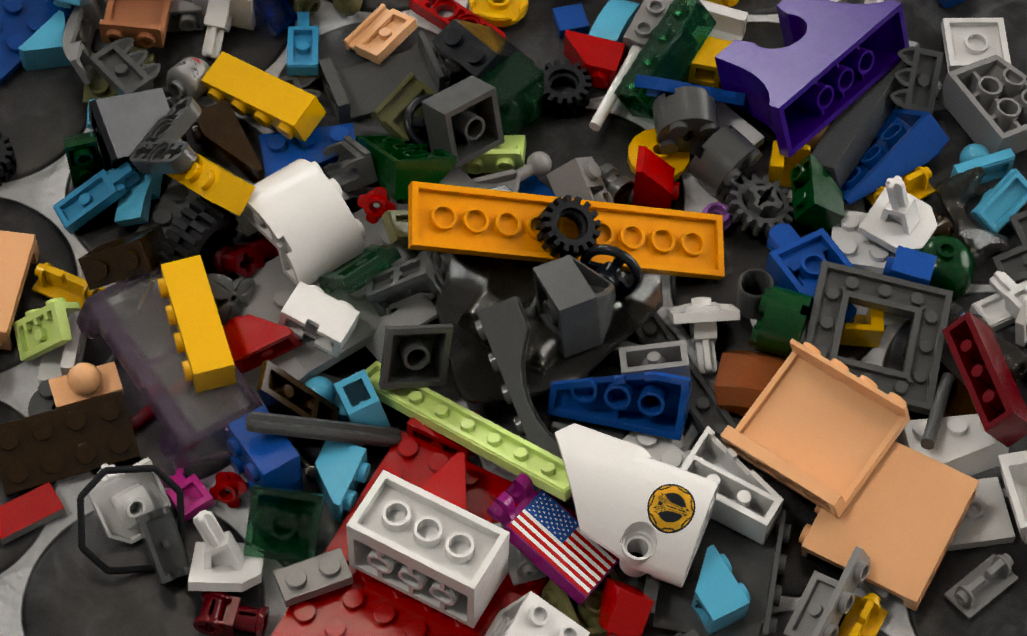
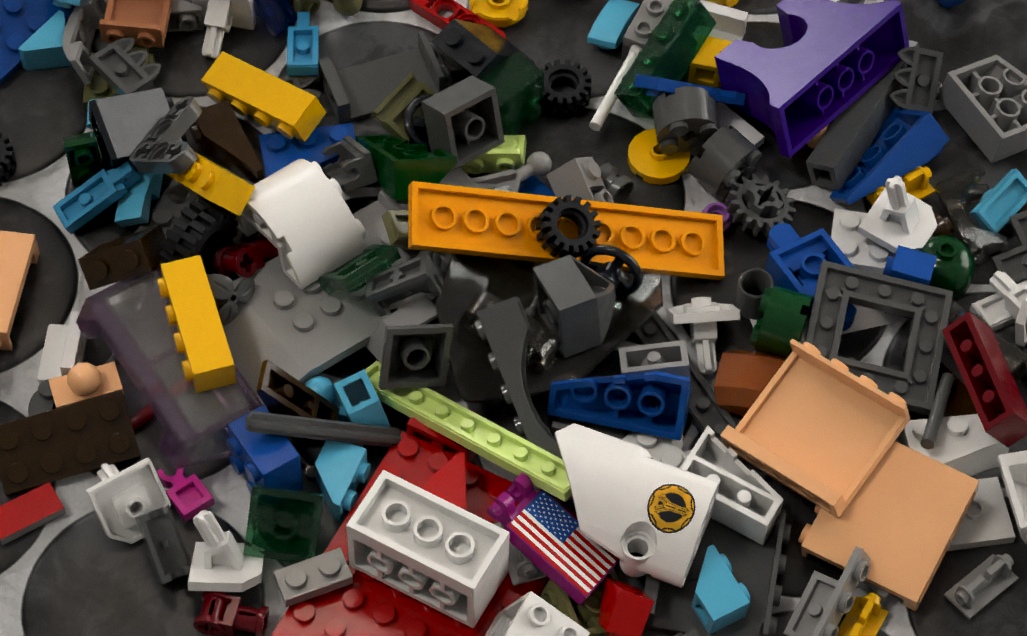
yellowish green bracket [13,297,80,361] -> none
yellow hinge [32,262,106,314] -> none
black piece [77,465,185,575] -> none
light grey head [166,57,210,100] -> none
red plate [209,472,248,508] -> none
red slope [223,314,303,374] -> none
white brick [278,281,360,358] -> none
light nougat plate [343,4,418,65] -> none
red plate [357,186,396,224] -> none
blue tile [552,3,590,39] -> none
red slope [563,30,626,89] -> none
red slope [632,145,680,209] -> none
yellow panel [768,141,811,187] -> none
dark green slope [790,154,845,232] -> none
yellow panel [840,308,884,348] -> none
white plate [941,18,1011,72] -> none
medium azure tile [948,143,1016,192] -> none

